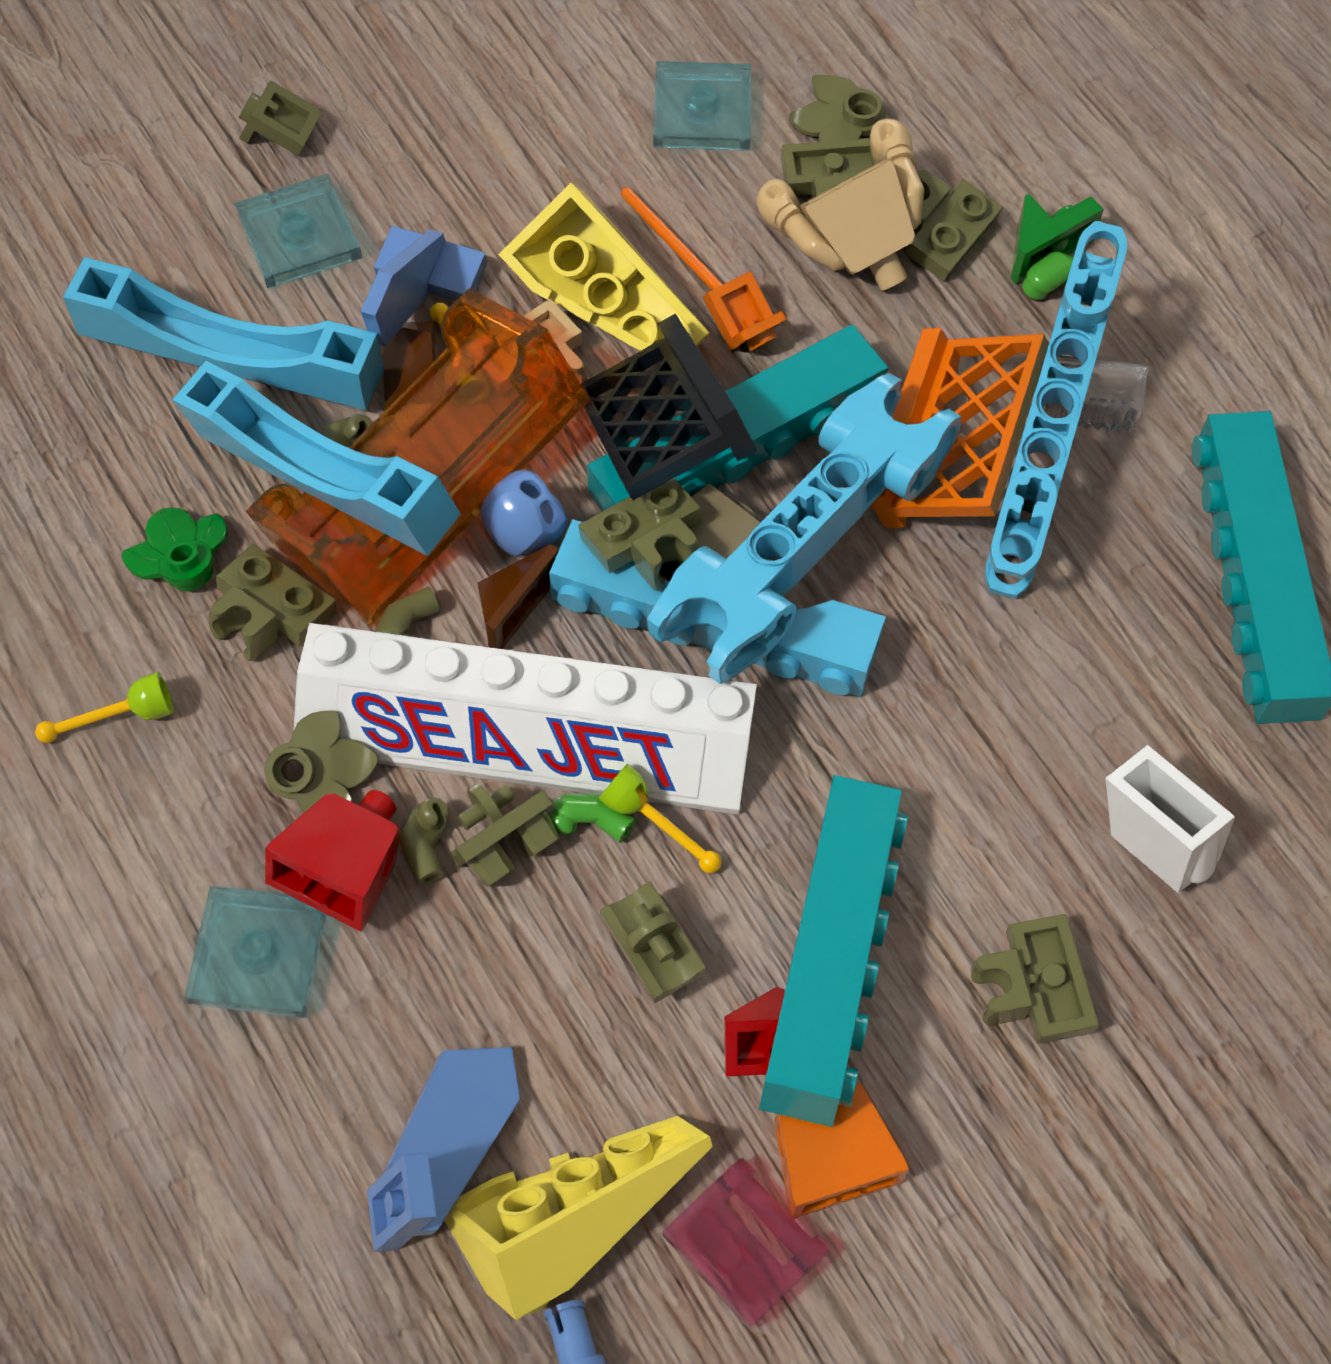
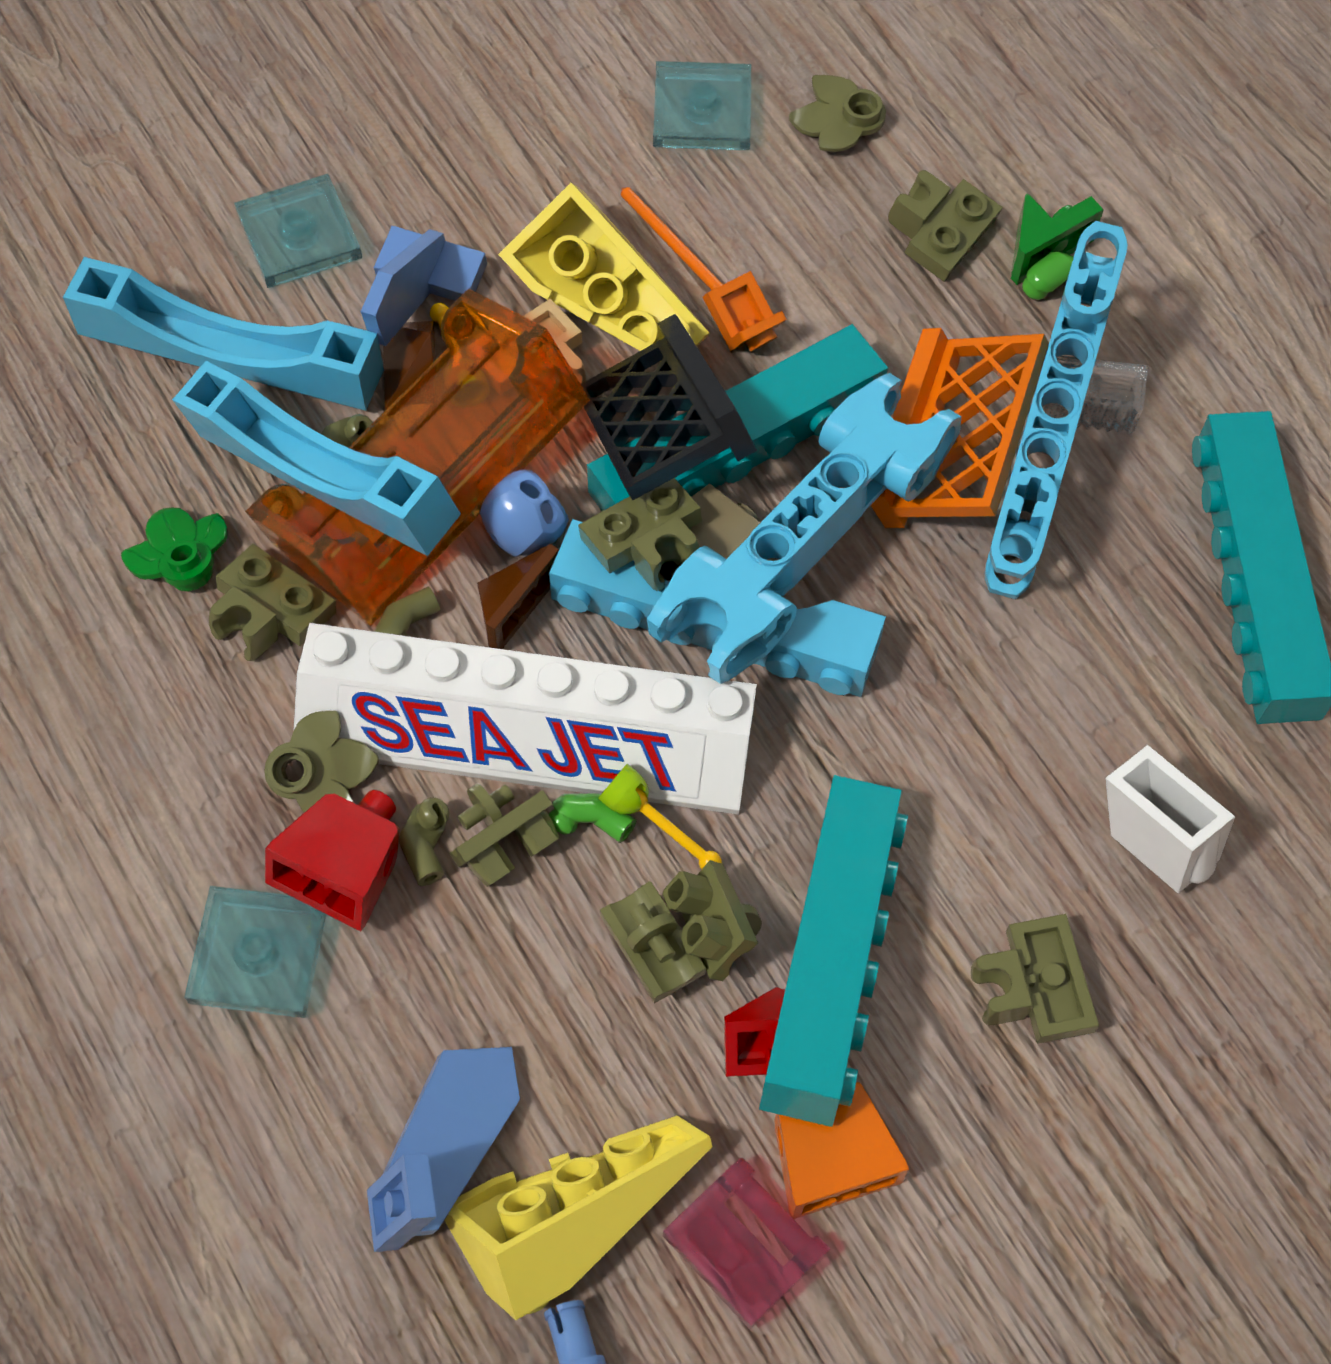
hinge [35,672,174,743] -> none
olive bracket [238,80,322,156] -> none
tan torso [756,118,924,291] -> none
olive plate [781,138,876,199] -> none
none -> olive hips [662,860,762,982]

